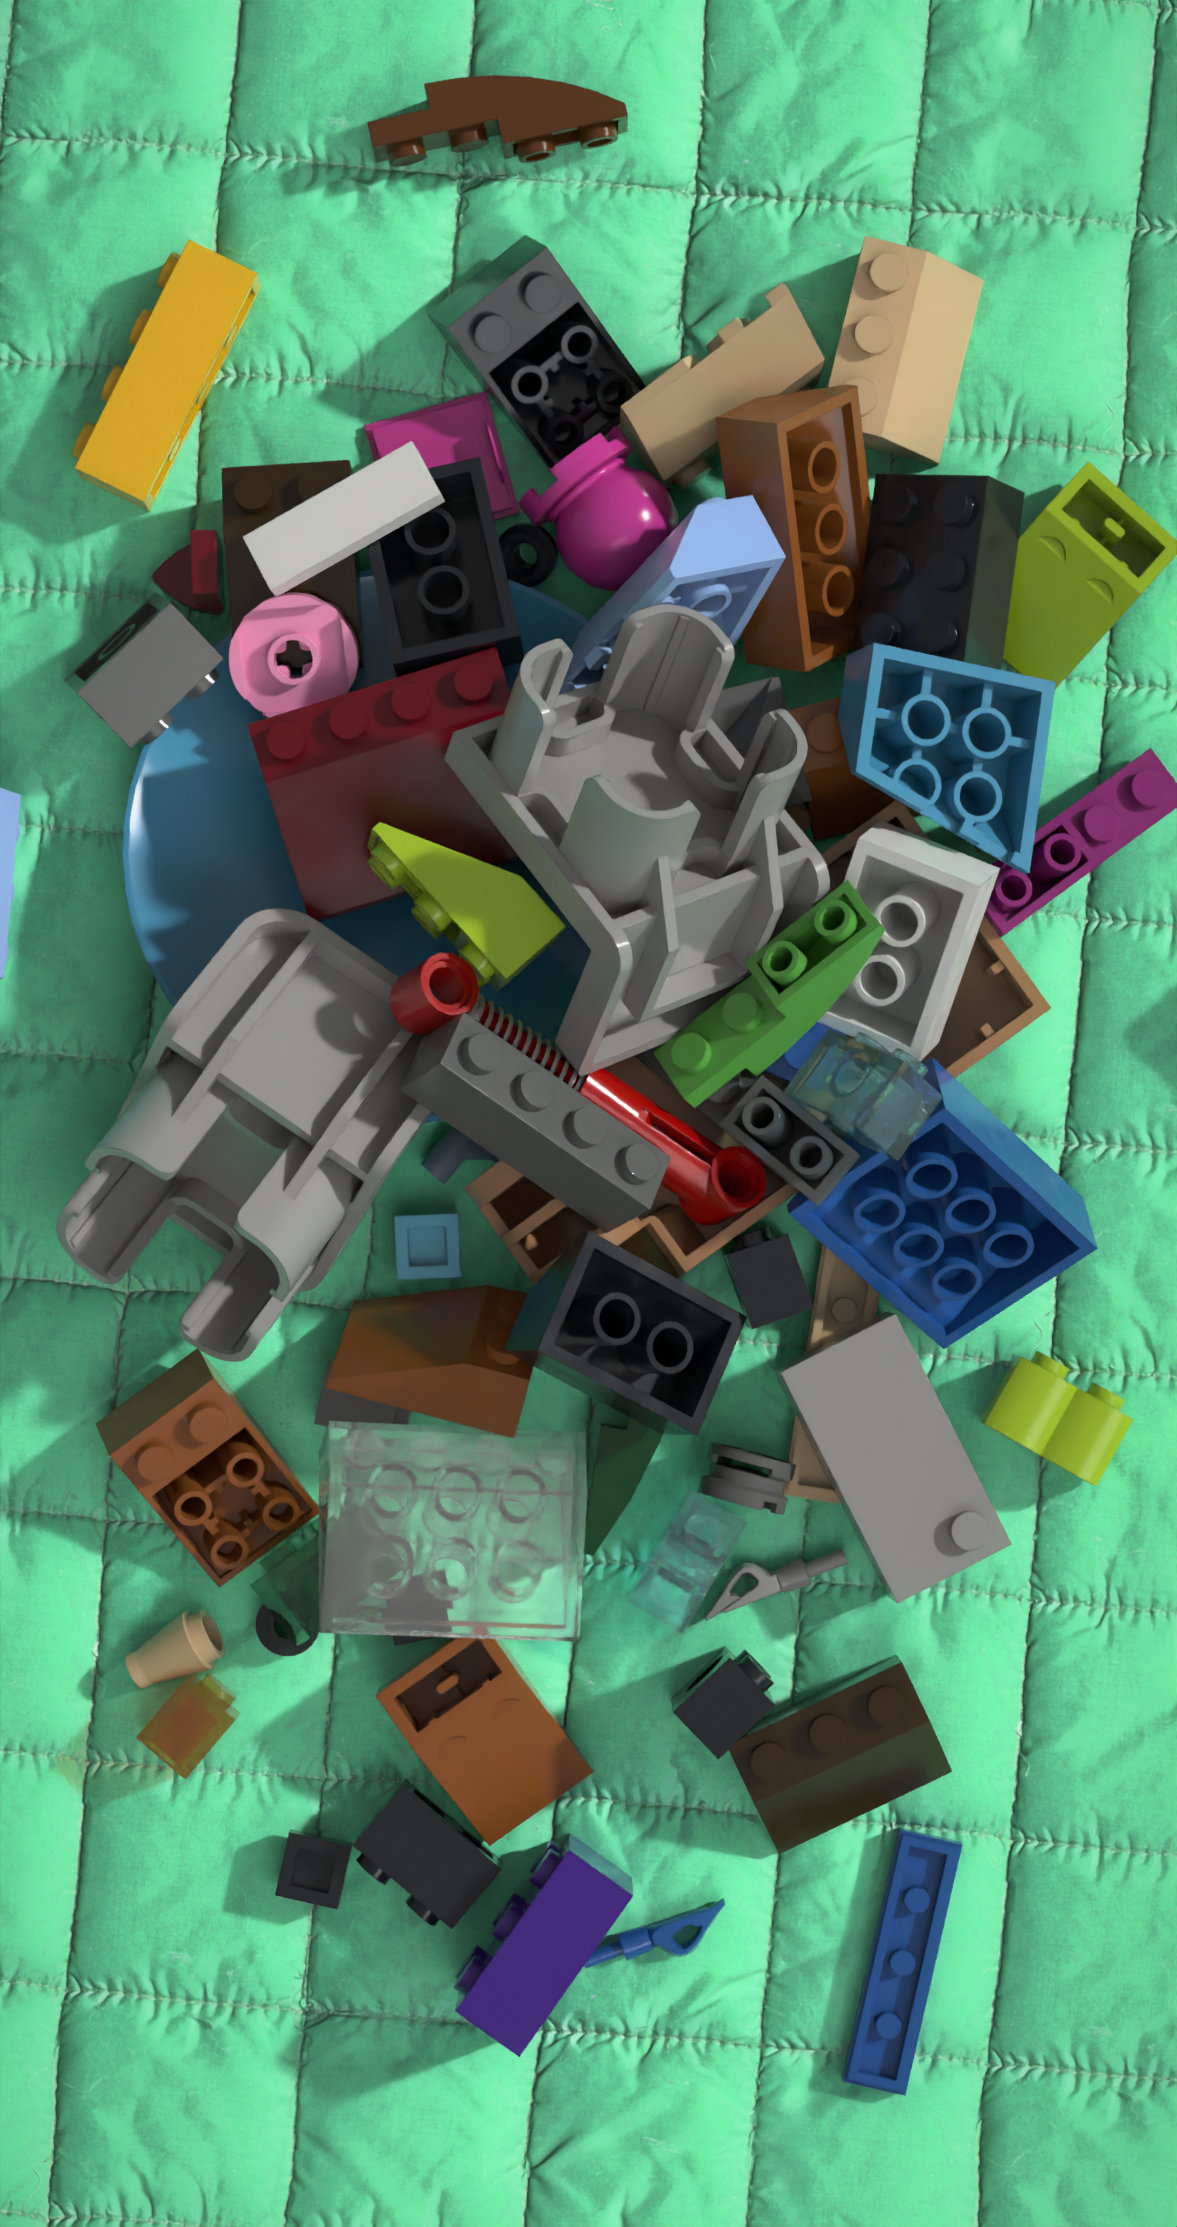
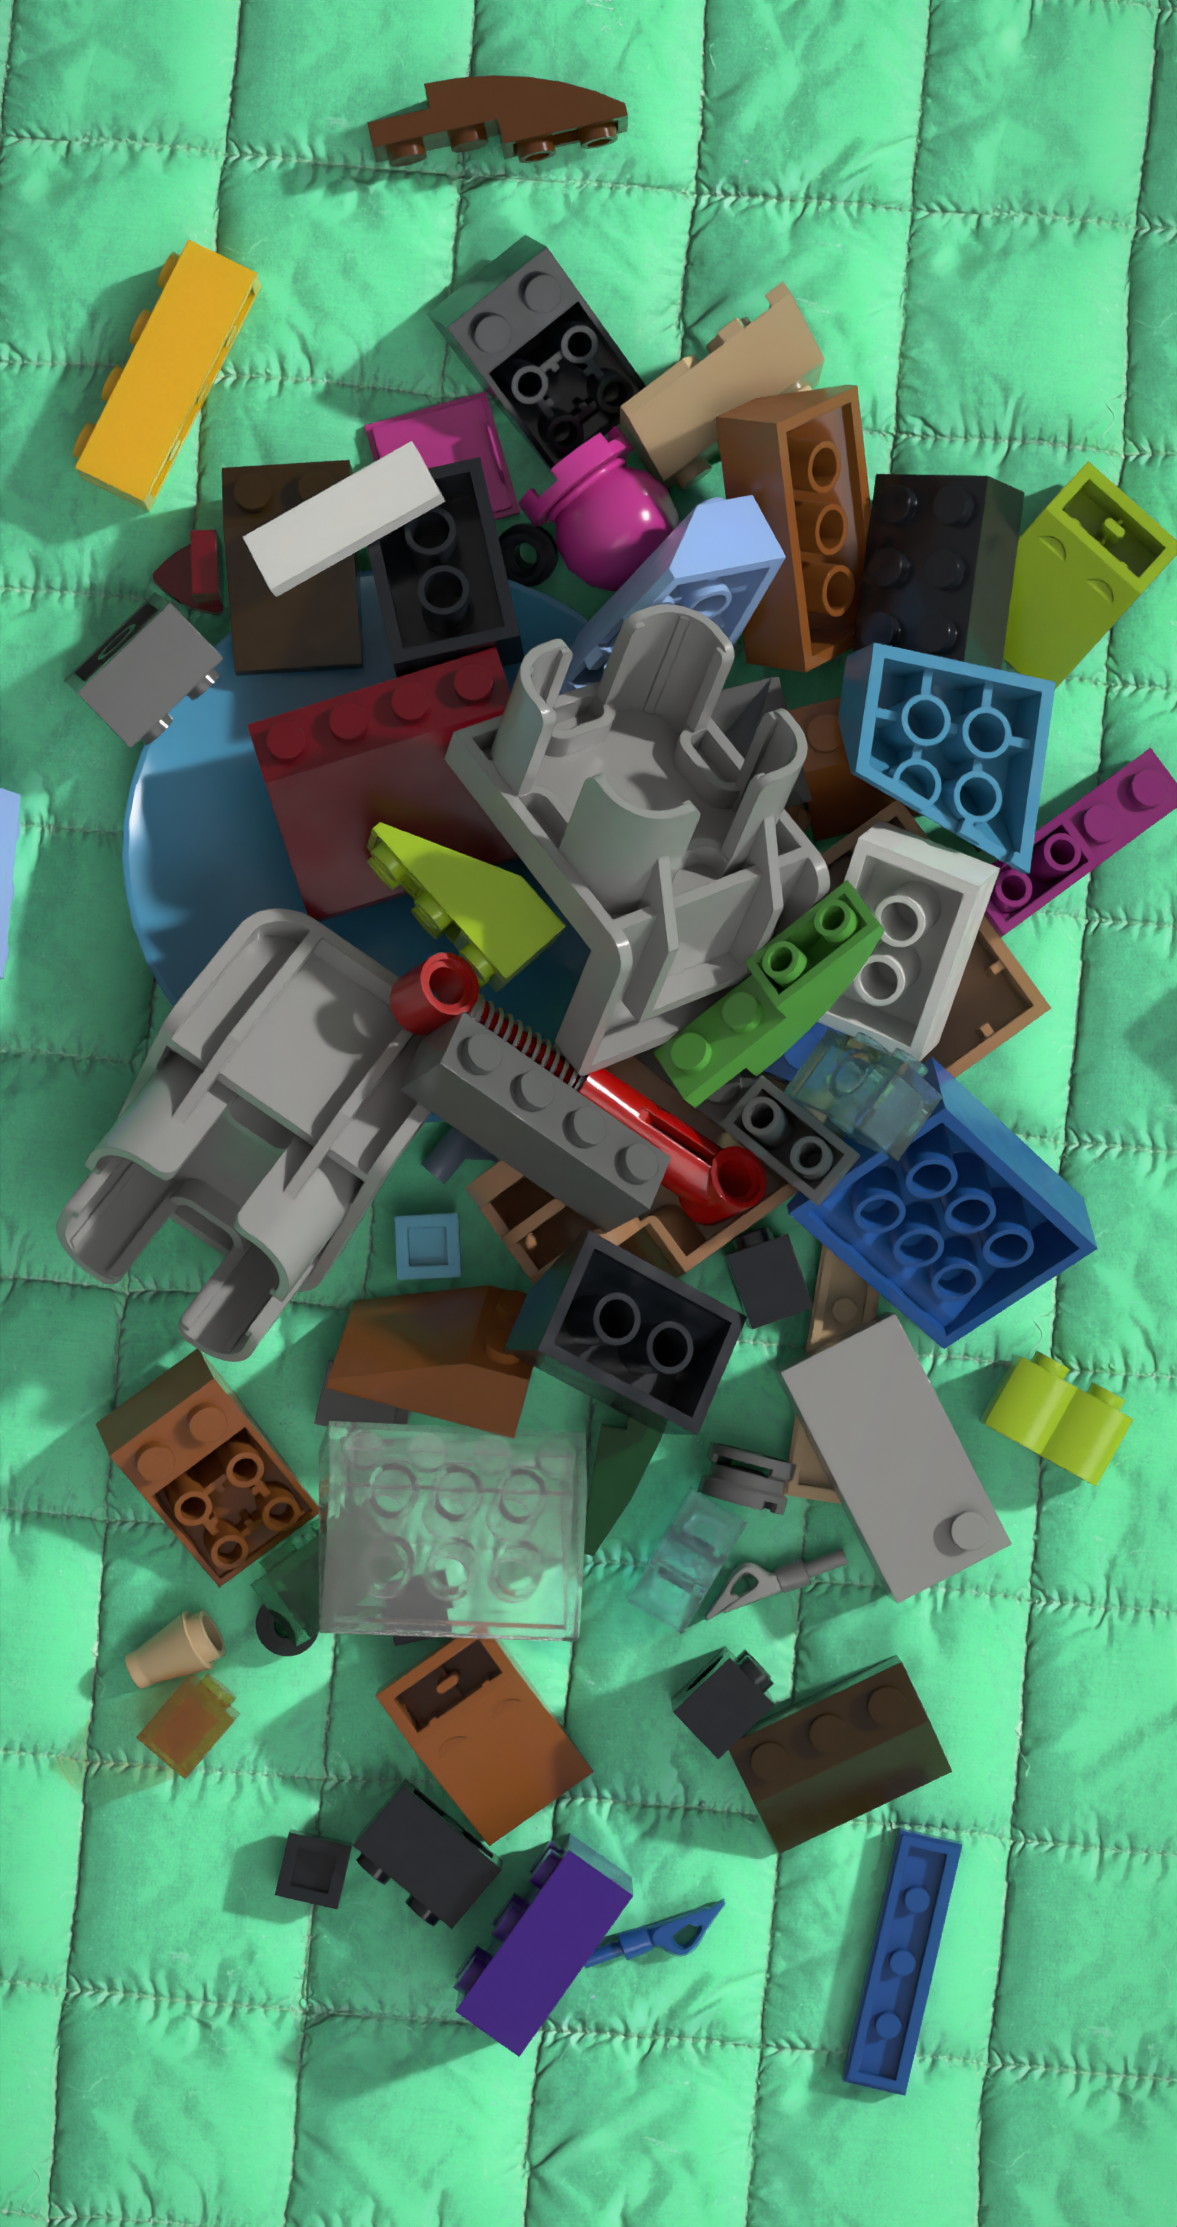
bright pink plate [229,592,360,718] -> none
tan slope [827,236,984,465] -> none

